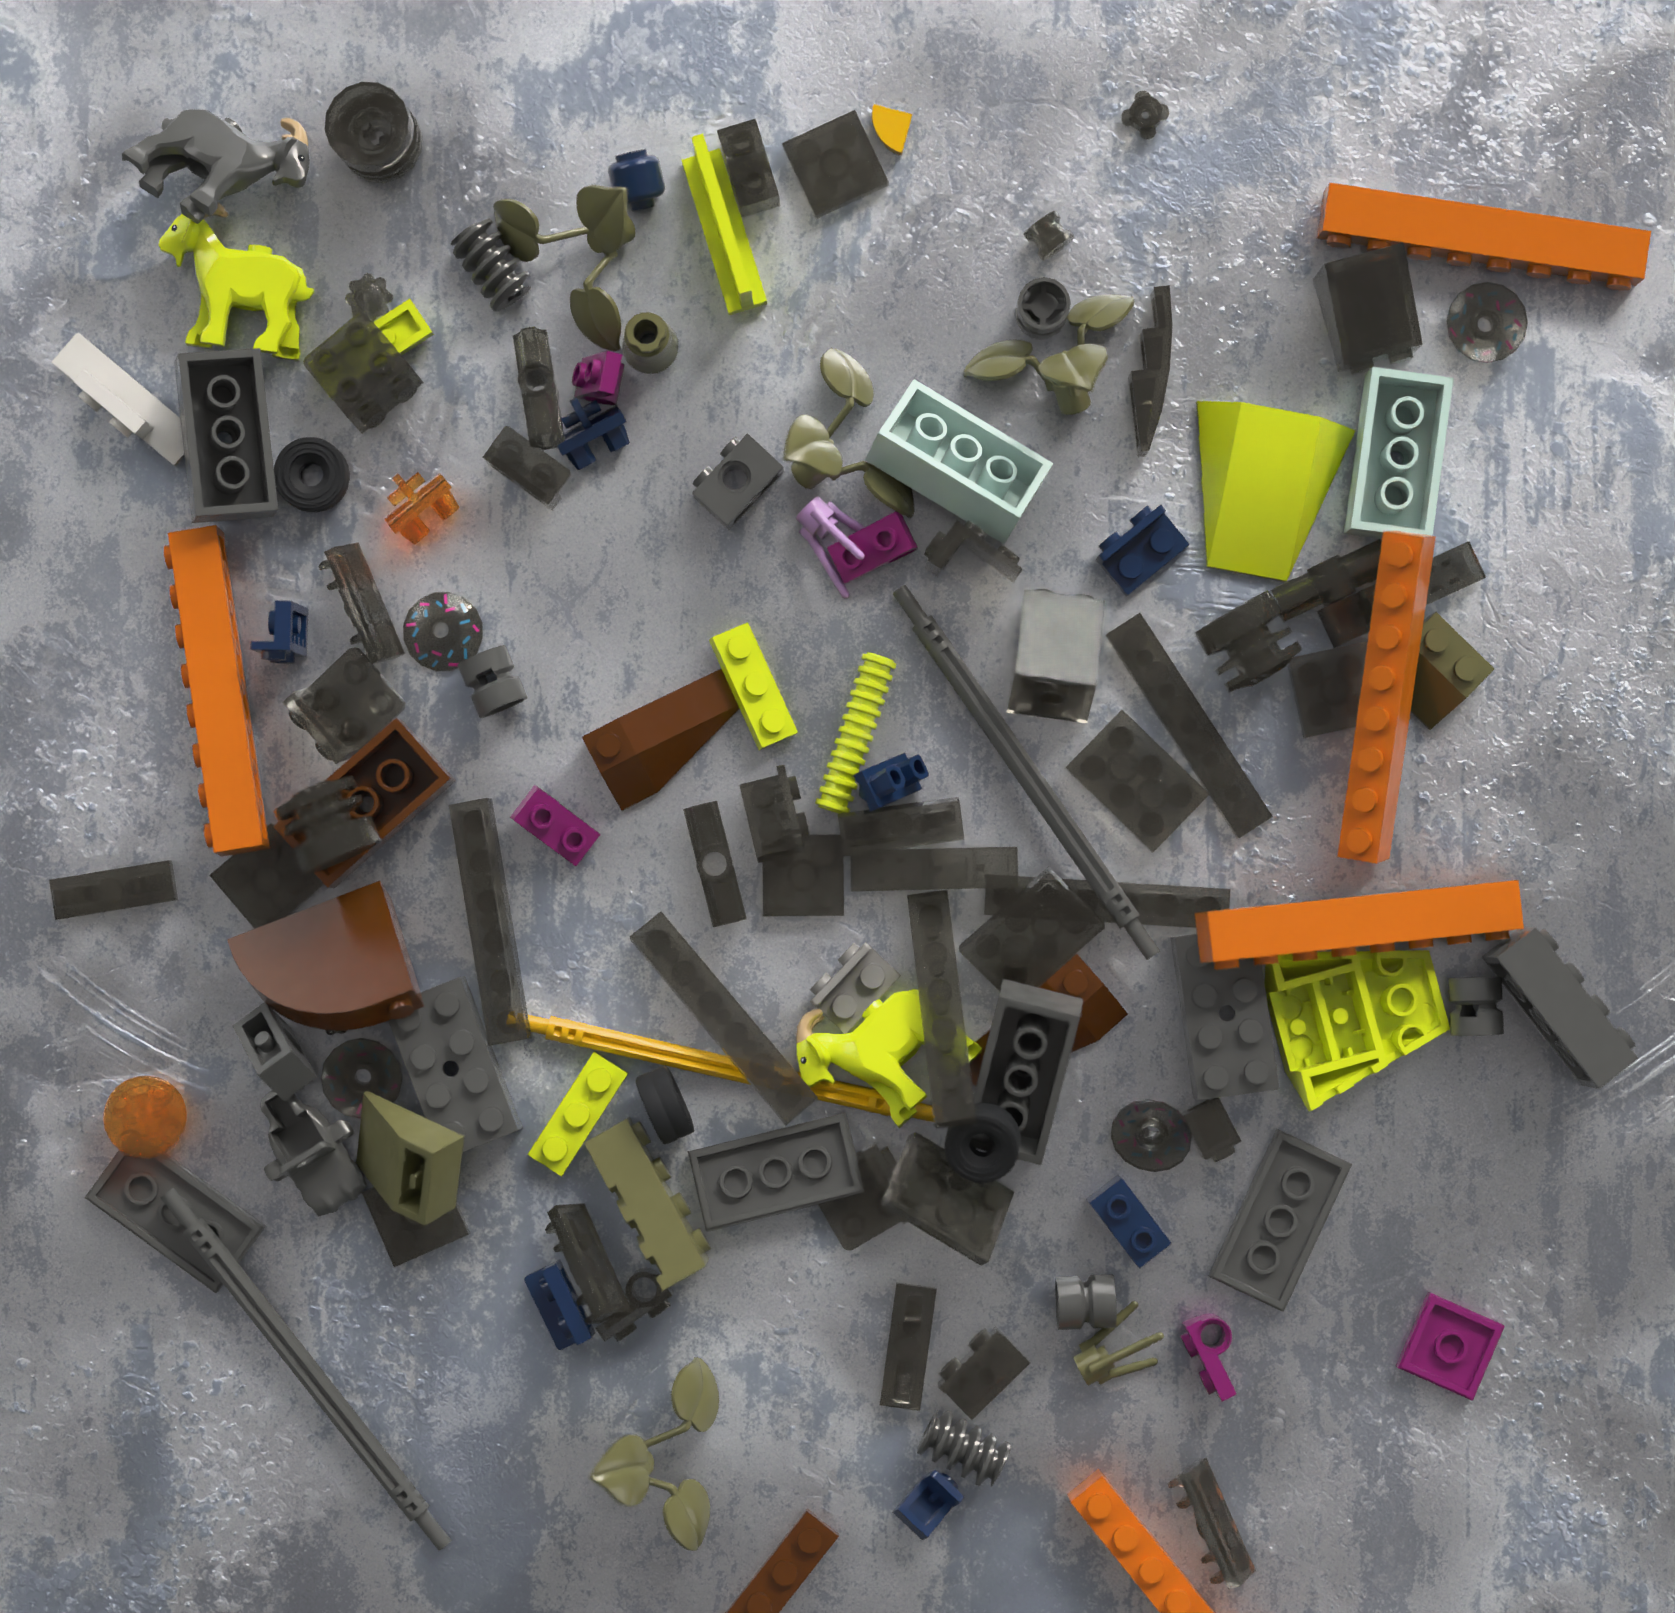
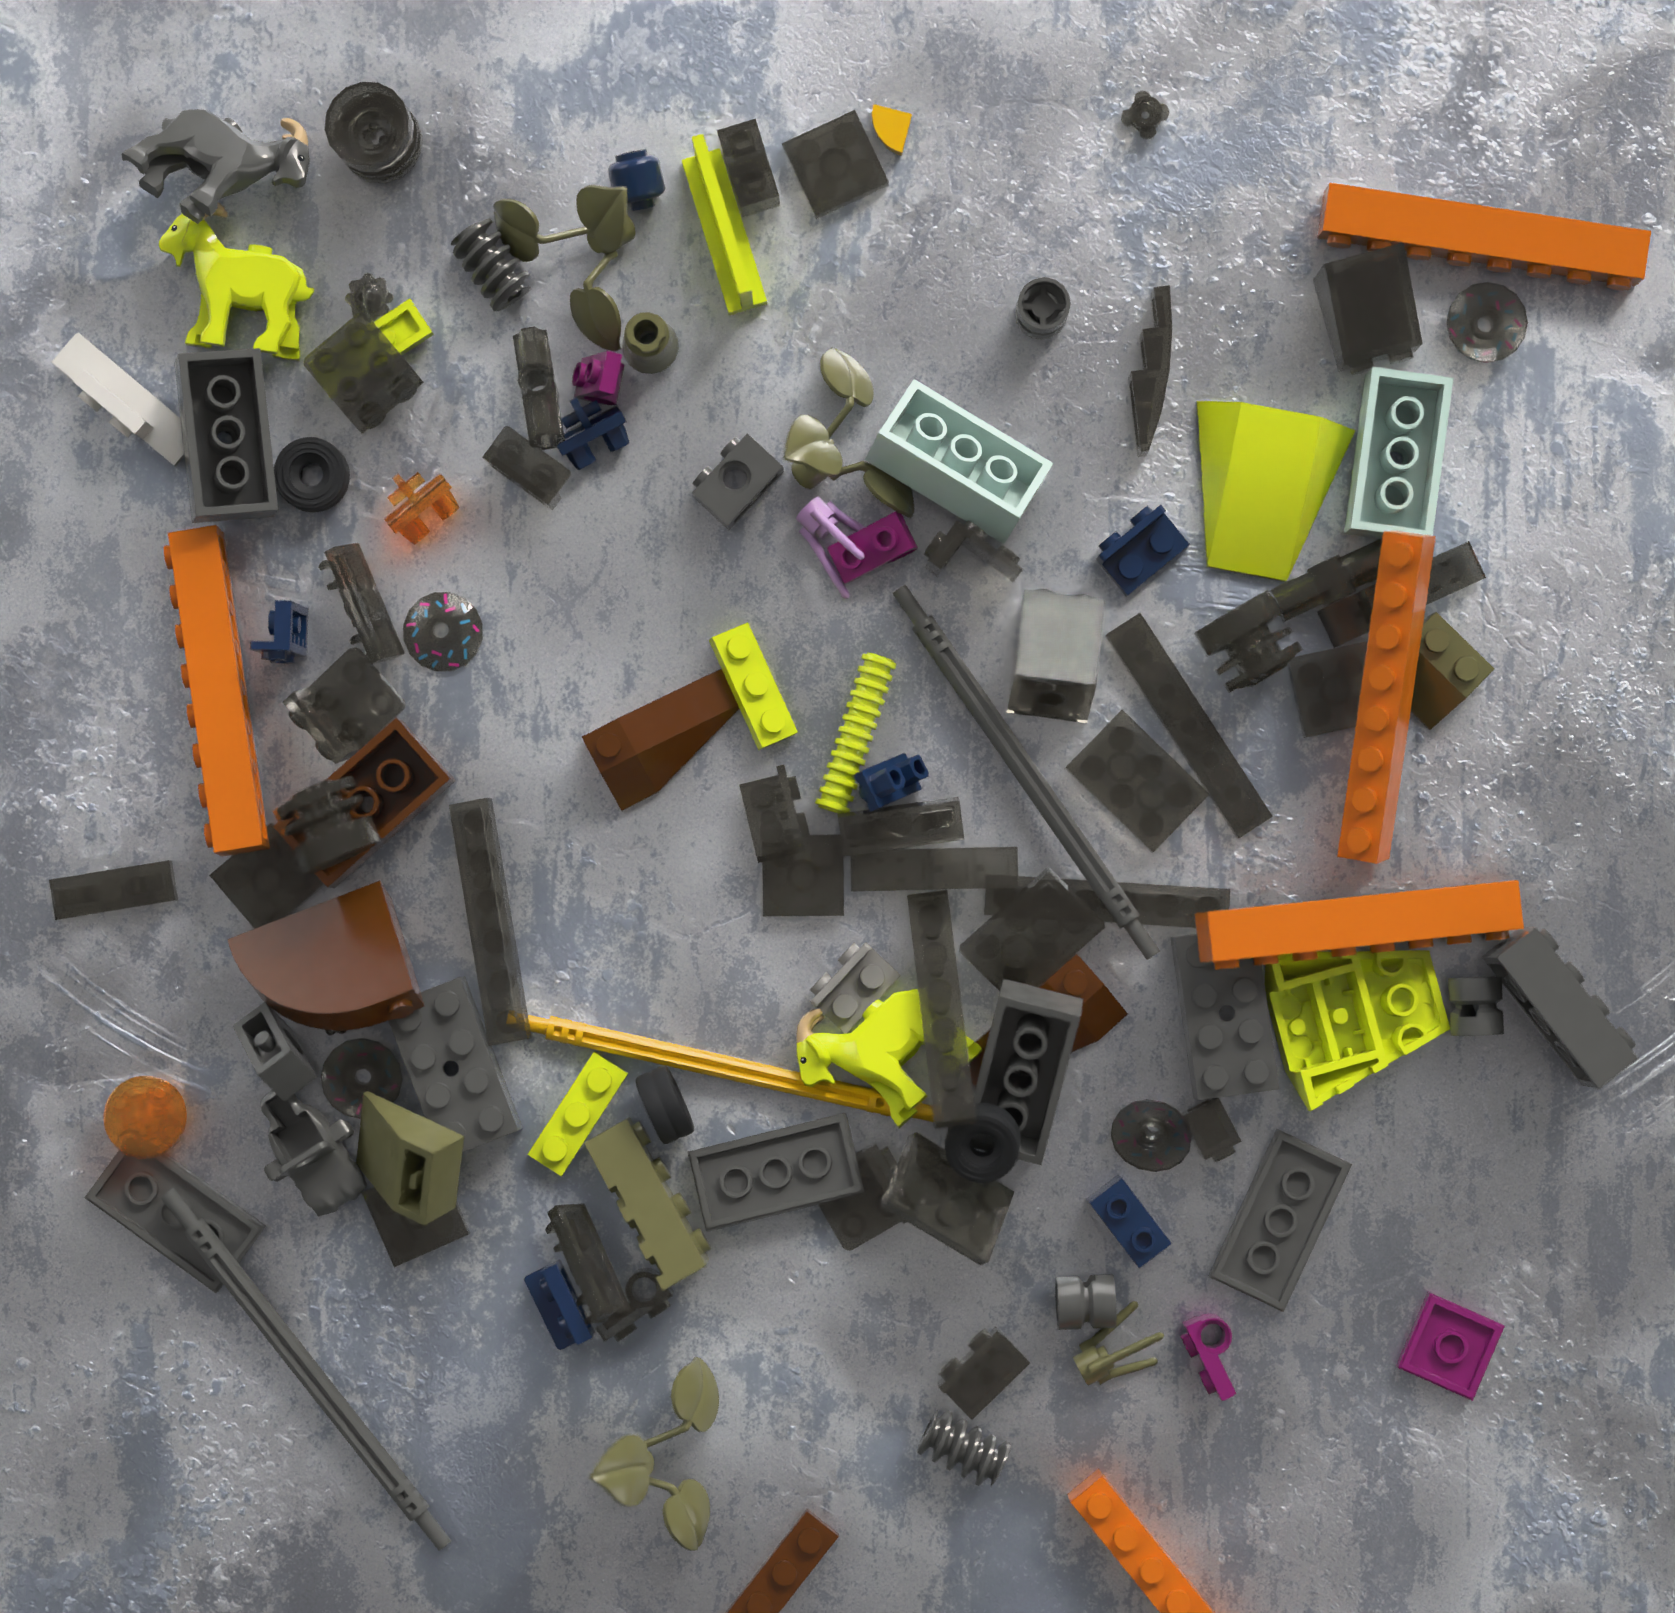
dark grey wheel [457,645,528,718] -> none
magenta plate [510,785,601,866] -> none
clear smoke plate [629,912,818,1126] -> none
clear smoke piece [683,801,747,928] -> none
clear smoke plate [879,1282,937,1411] -> none
dark blue bracket [893,1470,964,1540] -> none
olive plant [963,294,1135,415] -> none
clear smoke wheel [1023,210,1075,261] -> none
clear smoke plate [1168,1458,1256,1589] -> none

